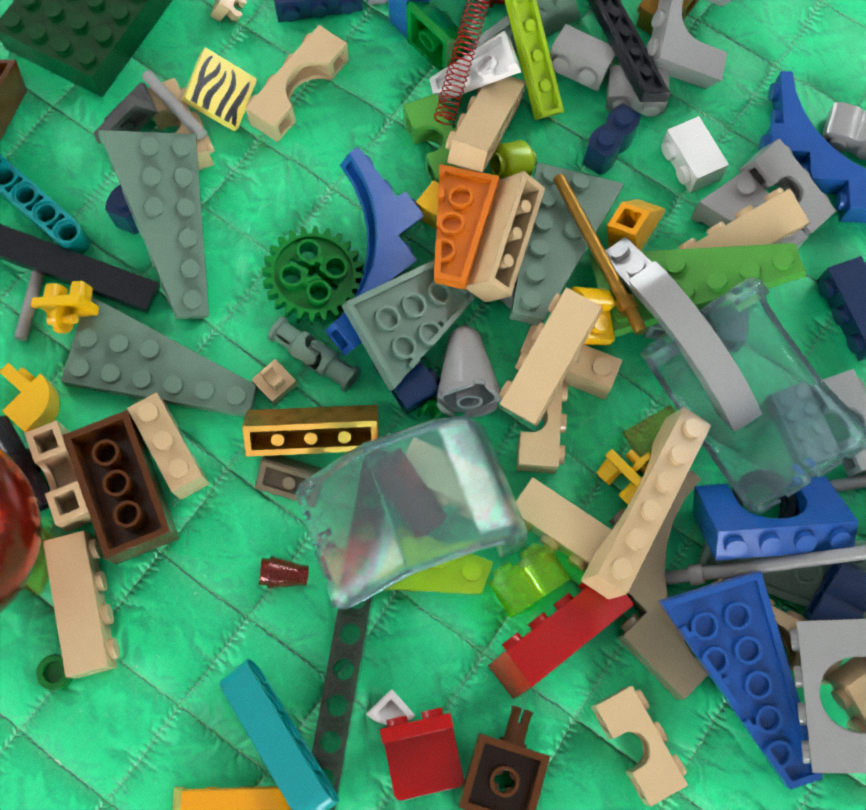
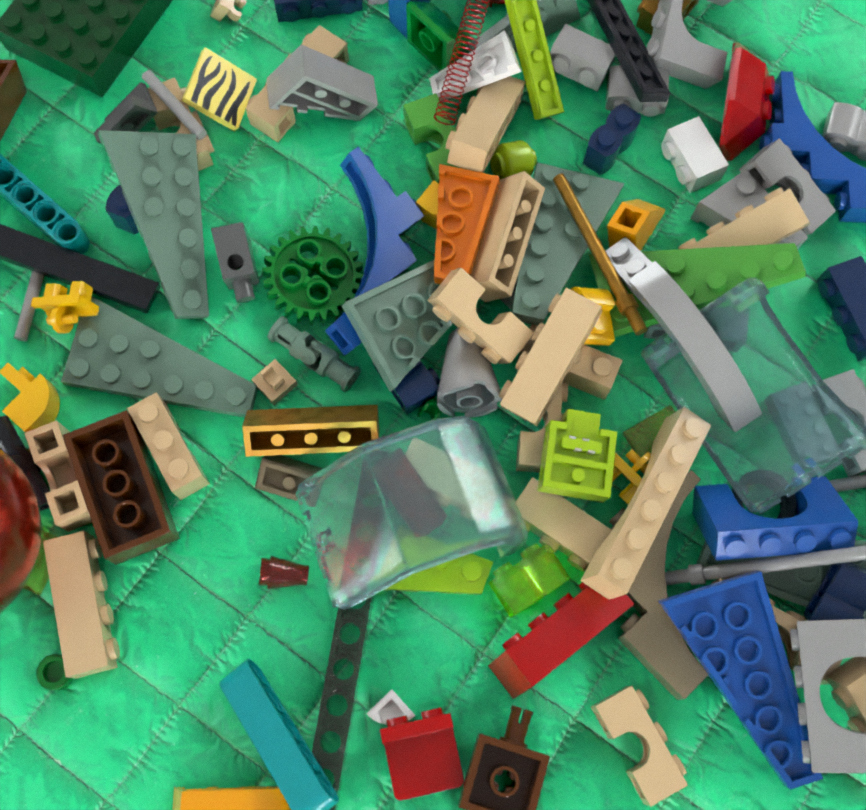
none -> dark grey torso [211,222,259,303]
none -> light grey wedge [266,44,378,121]
none -> tan arch [427,268,534,365]
none -> lime piece [537,409,617,503]
none -> red wedge [719,42,775,161]

